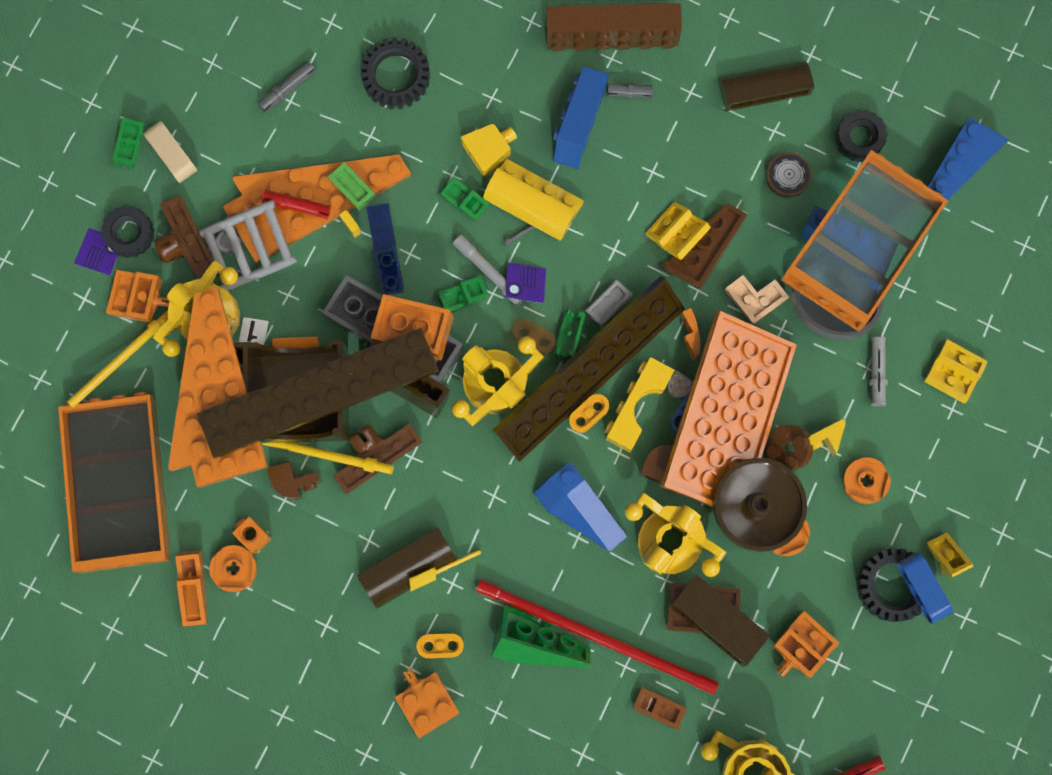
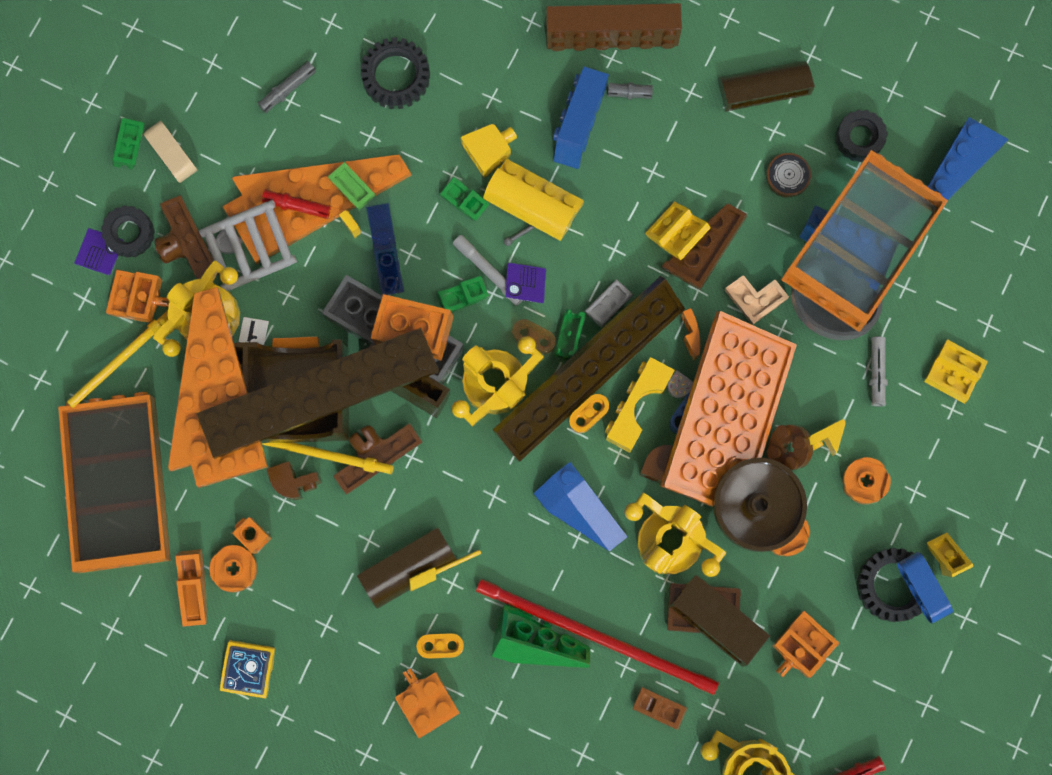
none -> slope [220,640,275,698]

